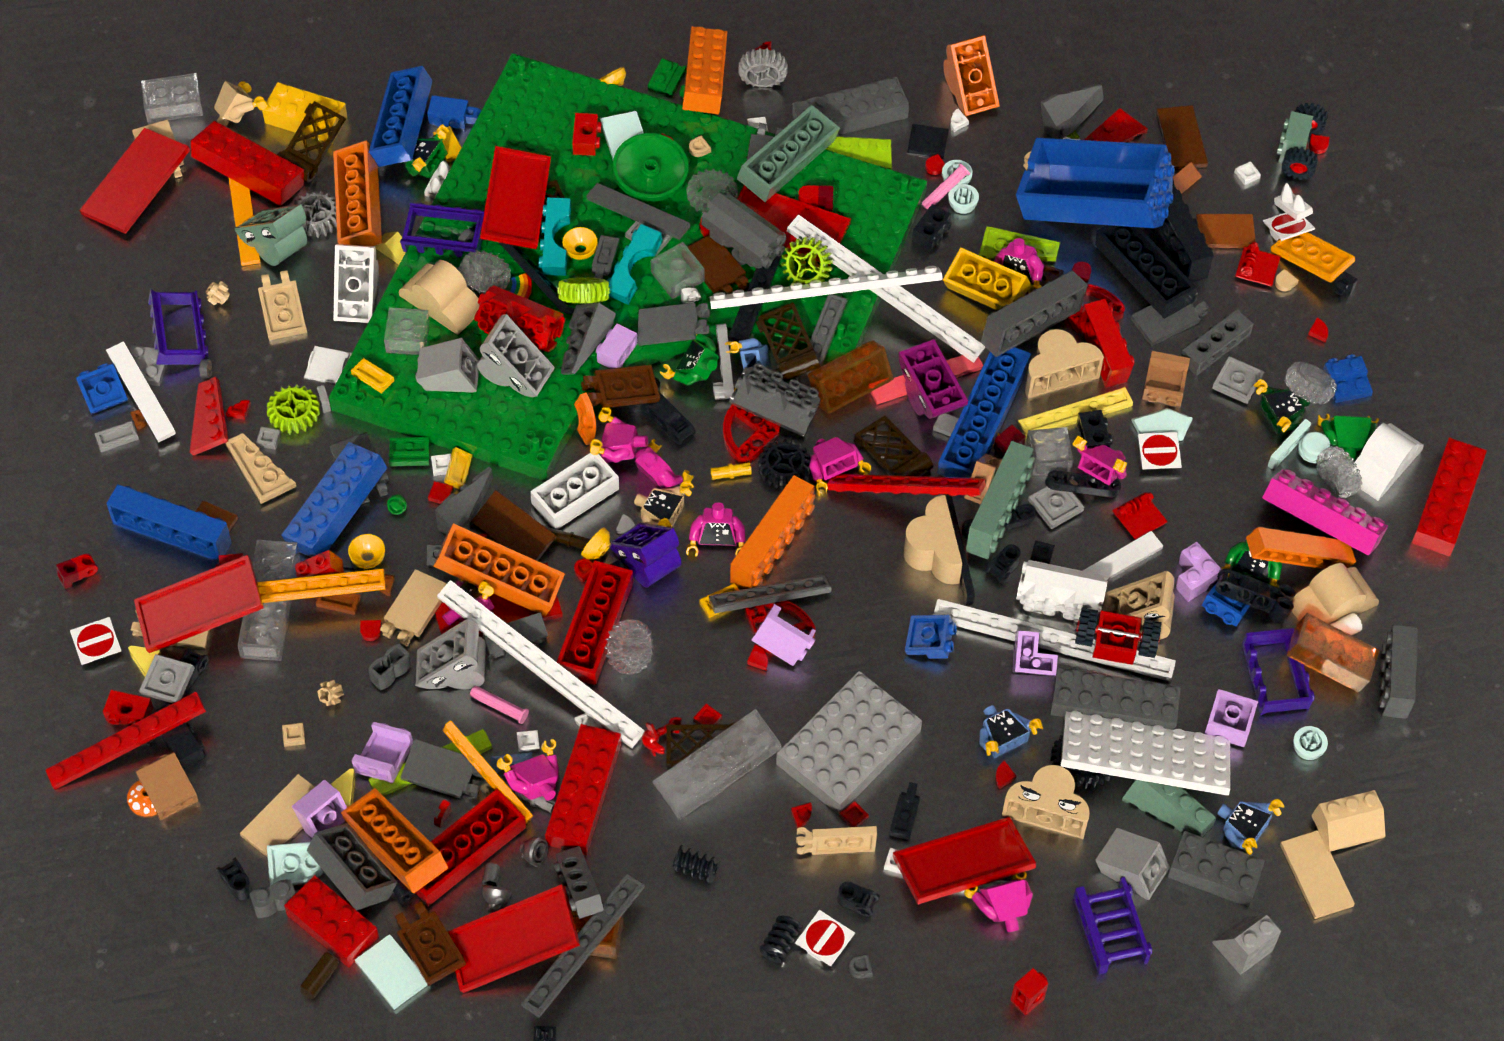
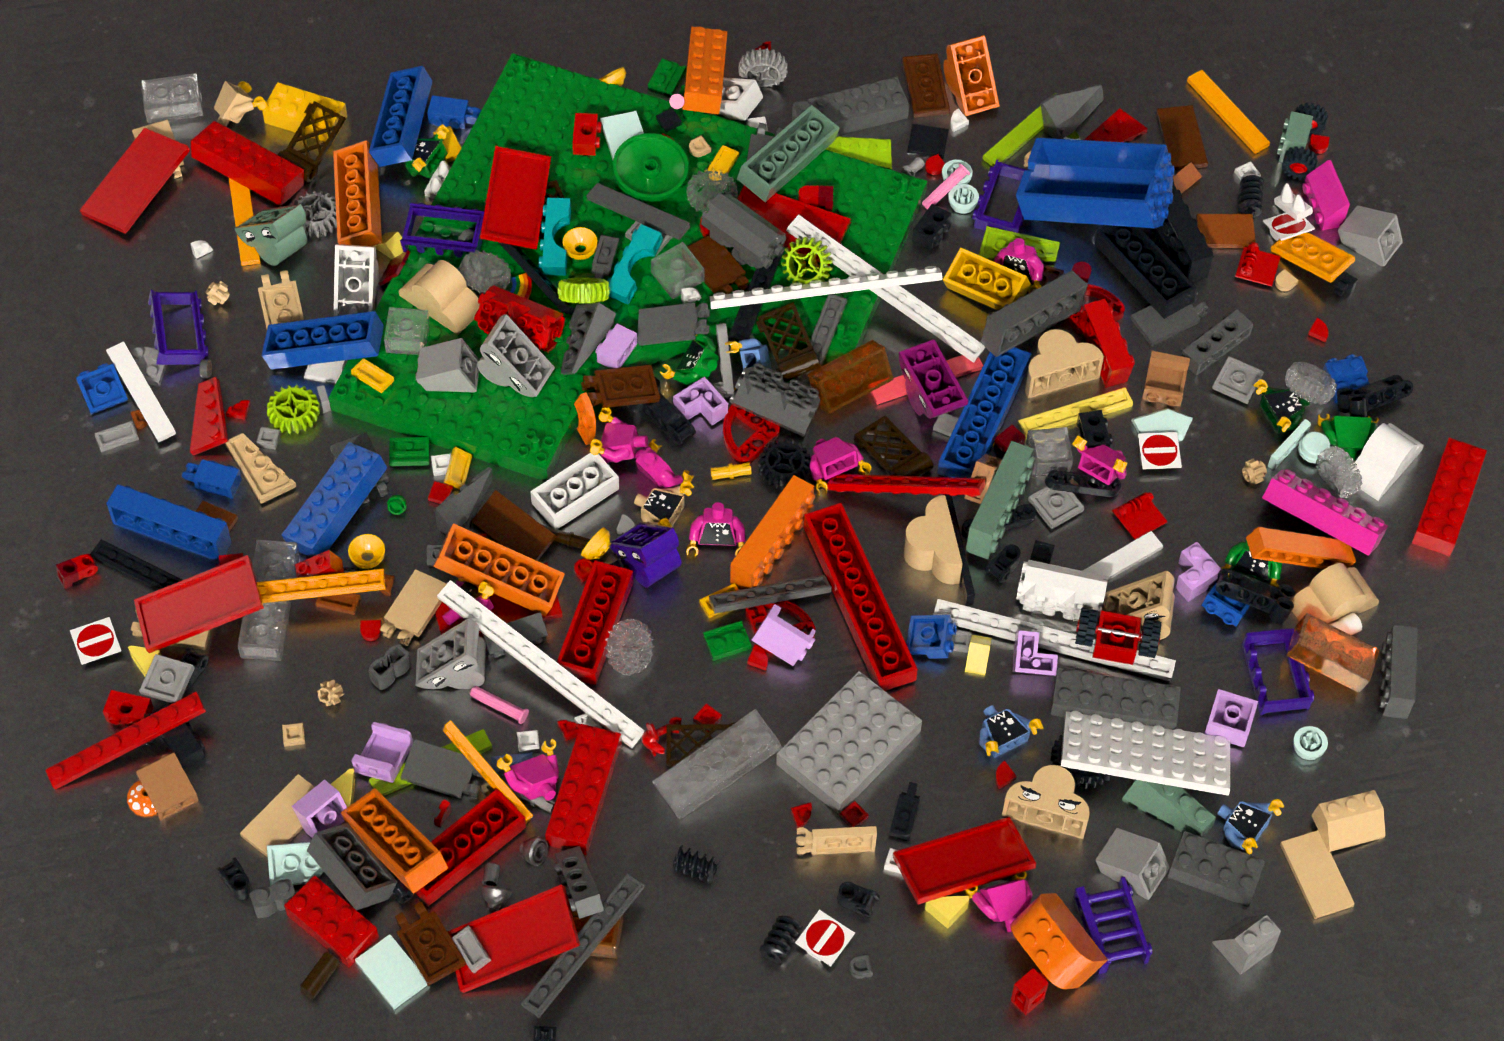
none -> black tile [90,539,182,591]
none -> blue brick [181,459,242,499]
none -> white tile [190,240,213,259]
none -> blue brick [262,311,384,370]
none -> dark red piece [378,250,410,286]
none -> light grey tile [451,925,491,973]
none -> red tile [557,720,580,741]
none -> black tile [656,108,682,132]
none -> bright pink axle [669,94,684,109]
none -> lavender brick [673,377,728,425]
none -> green plate [703,621,752,661]
none -> yellow tile [706,145,739,183]
none -> white slope [719,77,763,121]
none -> red brick [803,503,918,691]
none -> light grey pin [901,157,925,177]
none -> reddish brown tile [902,53,950,118]
none -> light yellow slope [925,896,969,929]
none -> light grey tile [951,630,971,653]
none -> light yellow slope [965,635,992,675]
none -> dark purple window [972,160,1027,233]
none -> lime tile [983,93,1057,166]
none -> orange brick [1010,893,1108,989]
none -> light orange tile [1187,70,1270,154]
none -> black piece [1238,175,1264,218]
none -> tan gear [1242,458,1267,484]
none -> dark pink slope [1302,160,1350,231]
none -> black piece [1337,375,1414,417]
none -> light grey slope [1338,205,1403,267]

